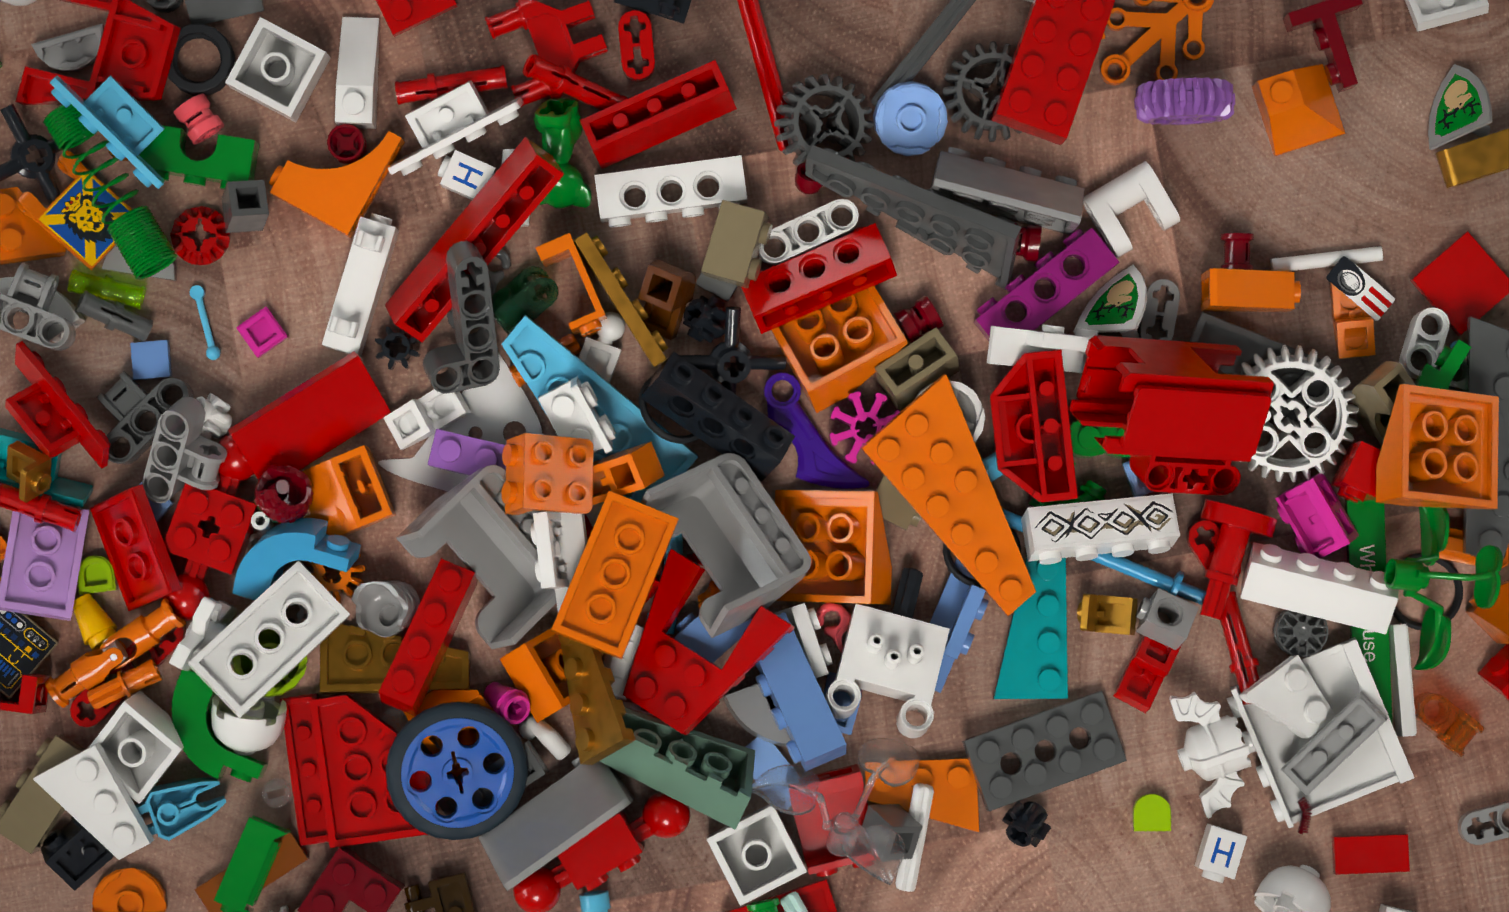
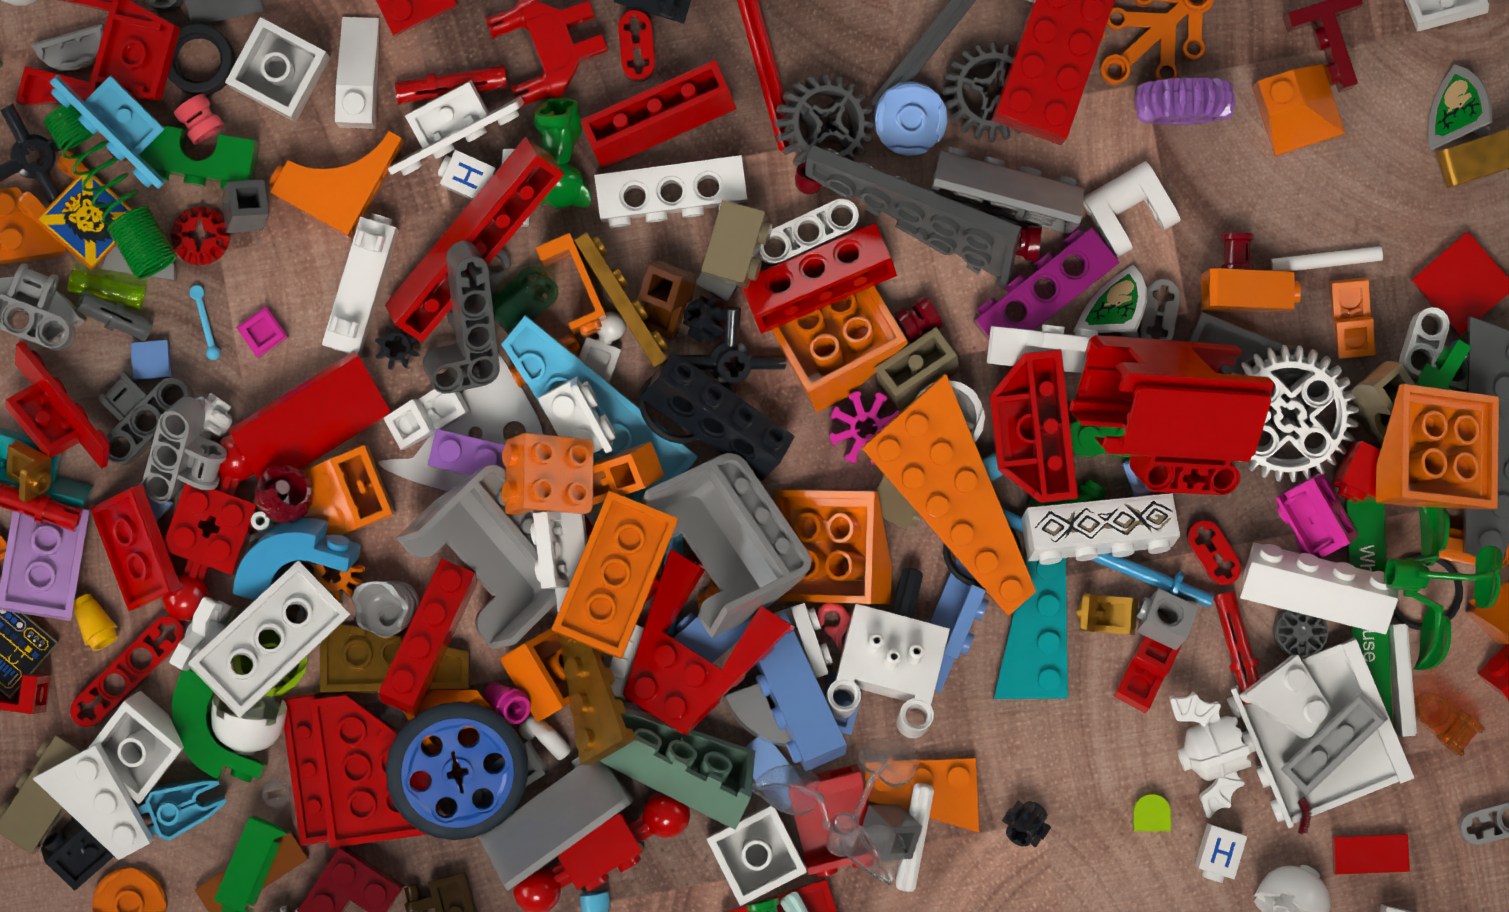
orange piece [45,598,186,708] -> none
lime tile [78,556,118,595] -> none
orange axle [87,658,162,709] -> none
dark red wheel [327,124,368,165] -> none
red pin [523,54,628,110] -> none
dark purple piece [764,373,869,489] -> none
dark grey plate [962,691,1127,811] -> none
red piece [1200,499,1277,620] -> none
sticker [1326,256,1395,321] -> none

